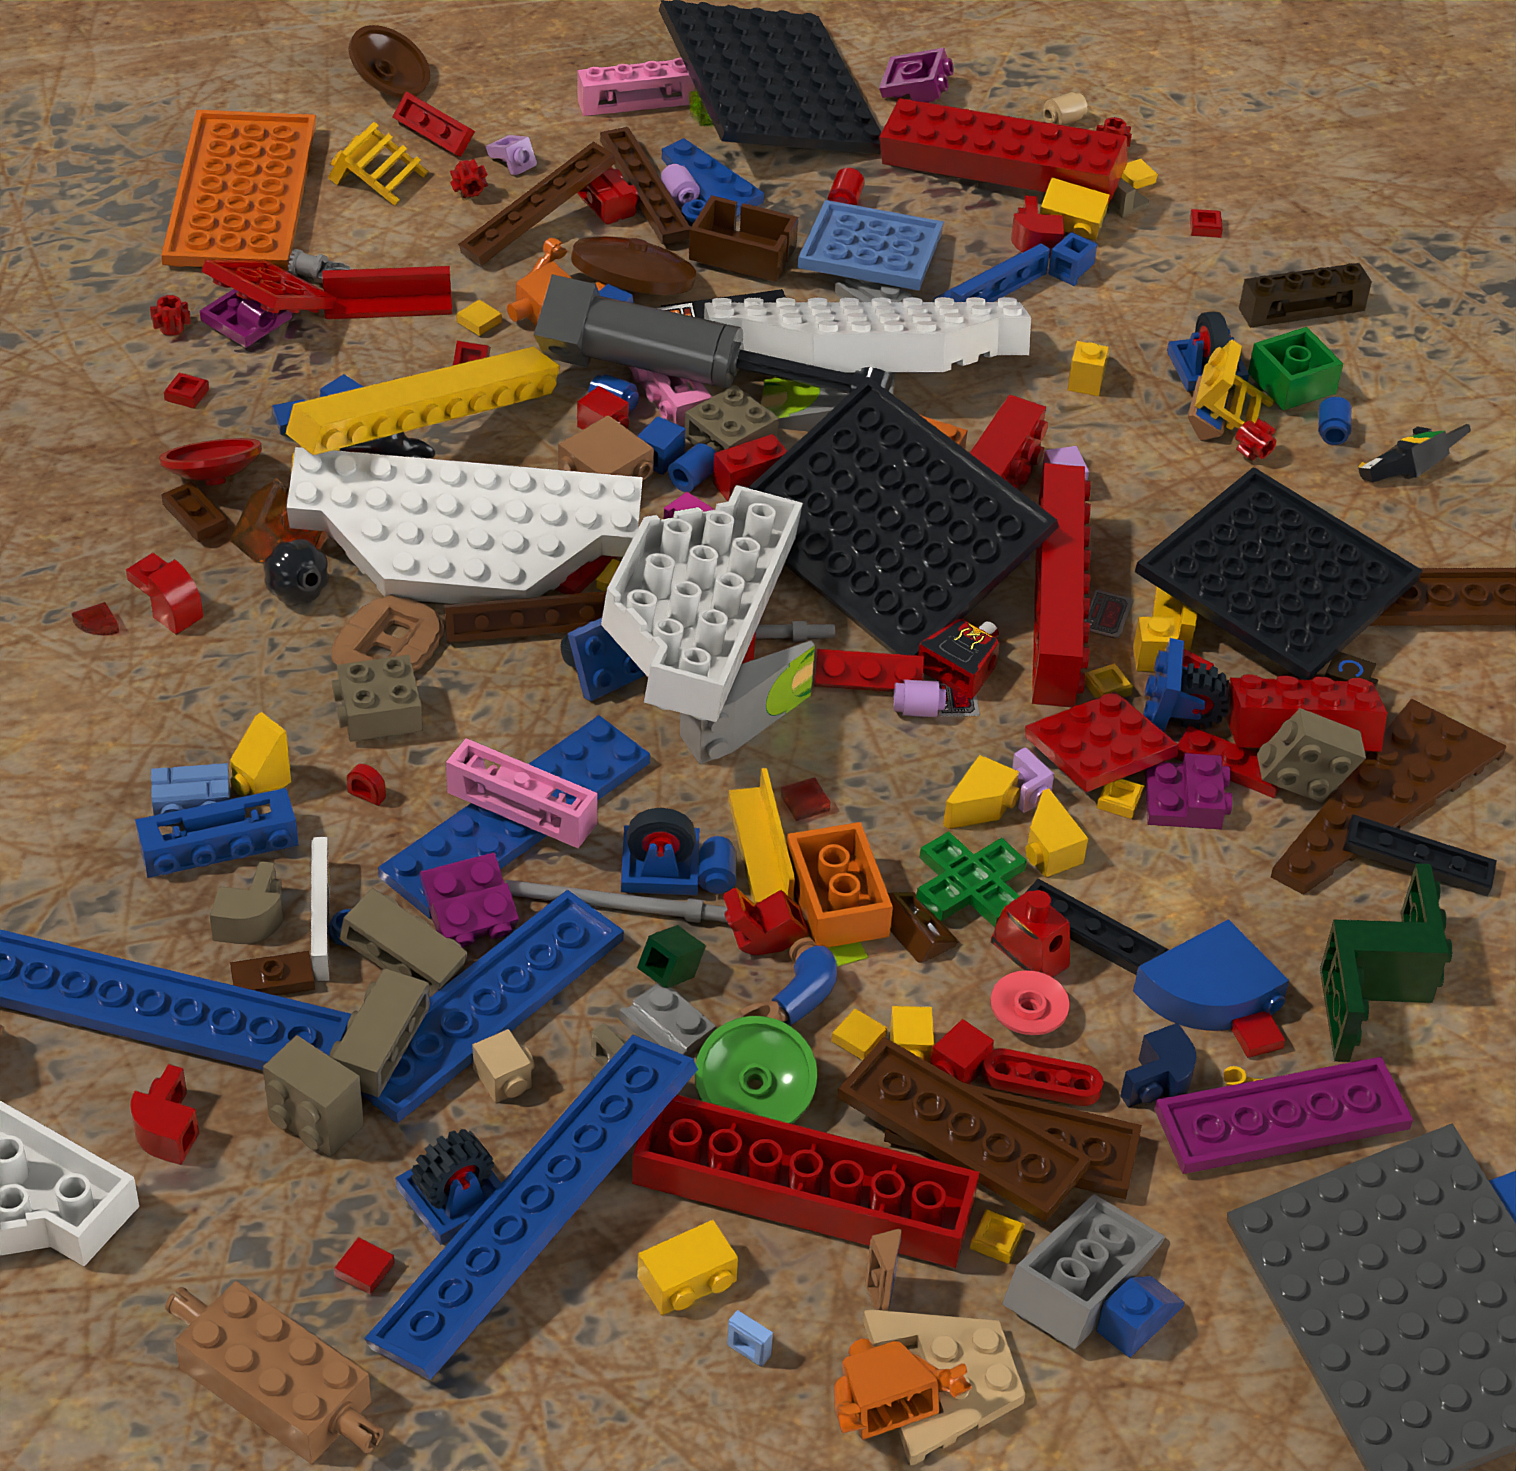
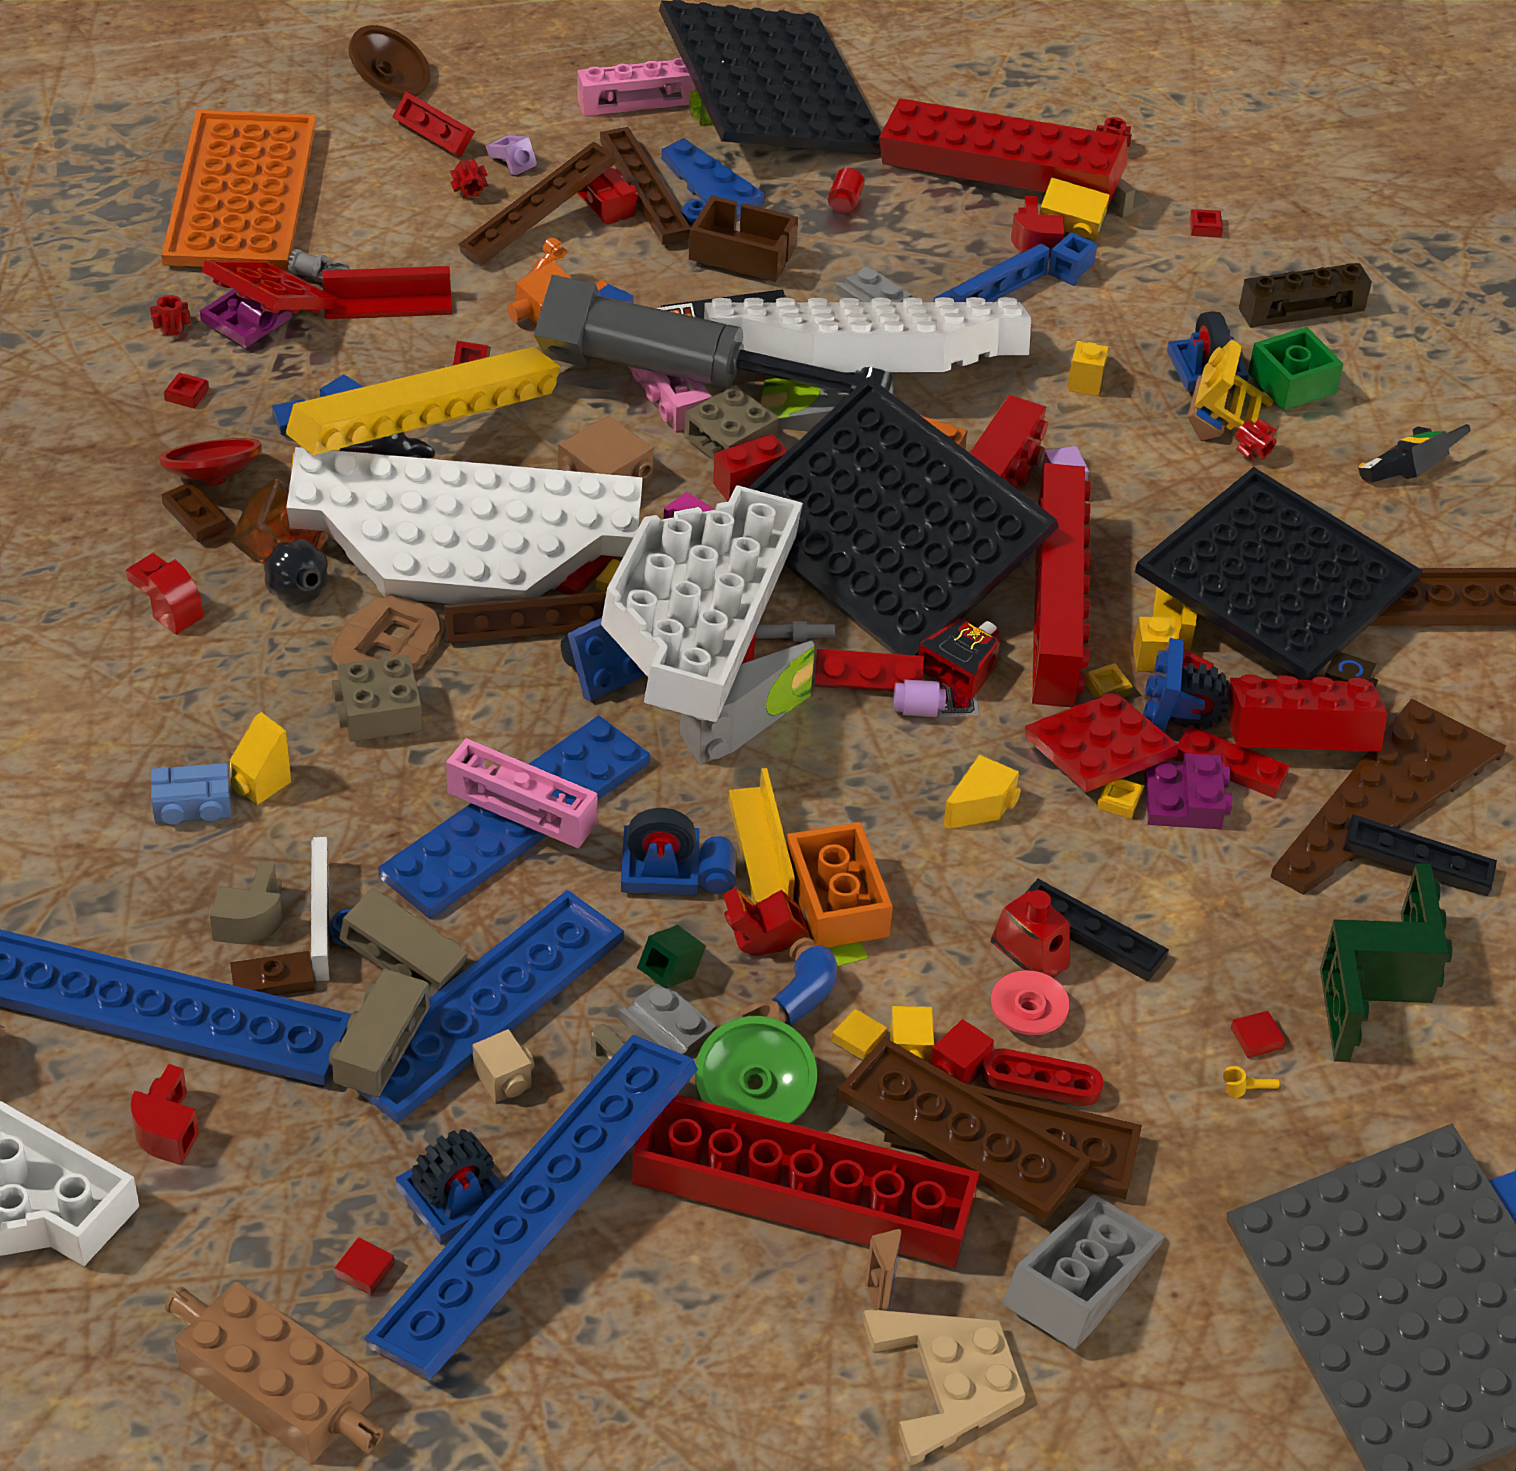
clear red tile [72,602,120,636] -> none
blue brick [135,788,299,878] -> none
dark tan brick [263,1035,364,1157] -> none
yellow plate [328,122,429,206] -> none
red tile [347,764,386,806] -> none
magenta plate [419,852,519,948] -> none
yellow tile [457,299,502,336] -> none
light grey bar [505,880,728,923] -> none
reddish brown dish [571,236,696,295] -> none
red brick [577,386,629,430] -> none
blue brick [588,374,639,411] -> none
yellow brick [637,1220,738,1316] -> none
blue brick [638,416,686,475] -> none
lavender brick [661,164,700,207] -> none
blue brick [668,443,716,492] -> none
light blue tile [727,1310,773,1366] -> none
clear red tile [781,777,831,821] -> none
medium blue plate [797,200,944,291] -> none
orange torso [834,1338,972,1440] -> none
magenta plate [879,48,954,103] -> none
reddish brown slope [888,892,958,963] -> none
green plate [916,831,1027,928] -> none
yellow tile [970,1209,1025,1264] -> none
lavender bracket [1012,747,1054,813] -> none
yellow slope [1025,788,1088,878] -> none
tan brick [1043,92,1087,125] -> none
sticker [1084,590,1133,638] -> none
blue slope [1097,1276,1185,1358] -> none
dark blue brick [1120,1023,1196,1108] -> none
yellow tile [1121,159,1158,189] -> none
blue brick [1133,919,1289,1031] -> none
magenta plate [1154,1057,1413,1174] -> none
dark tan brick [1257,708,1366,803] -> none
blue brick [1318,397,1352,445] -> none

